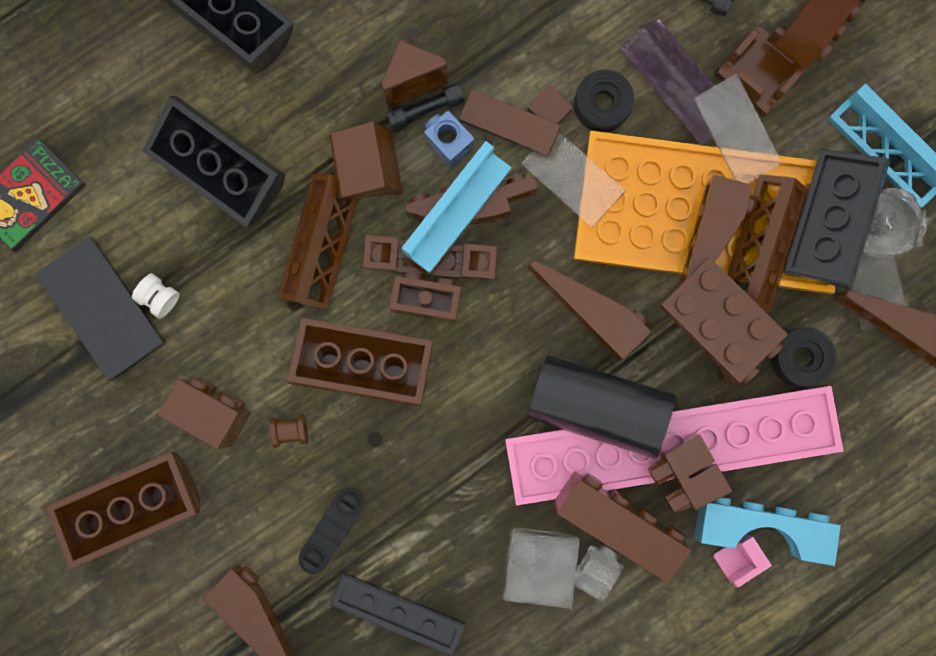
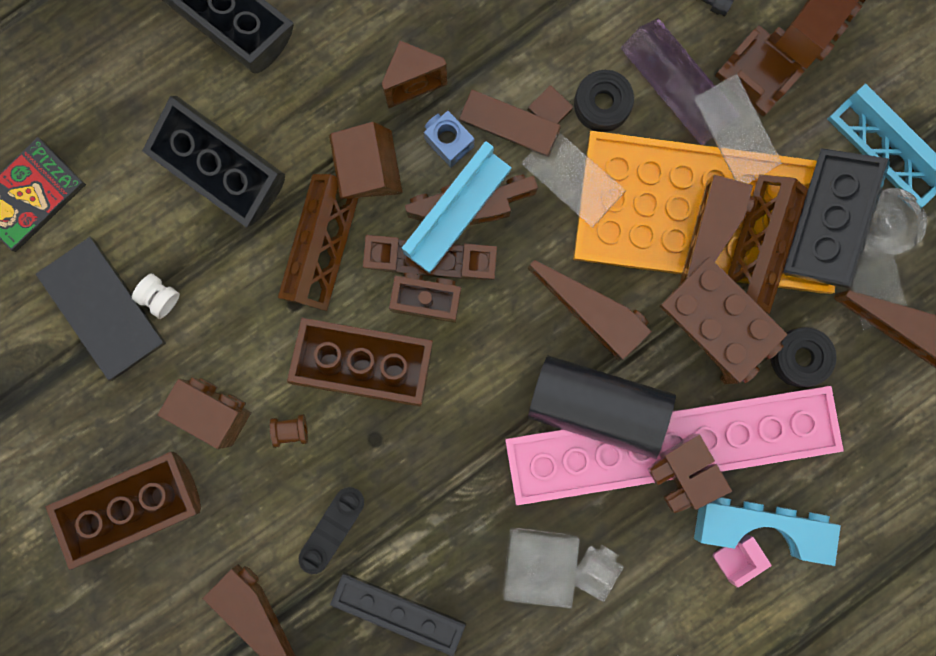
black bar [386,83,465,130] -> none
reddish brown brick [553,471,692,584] -> none

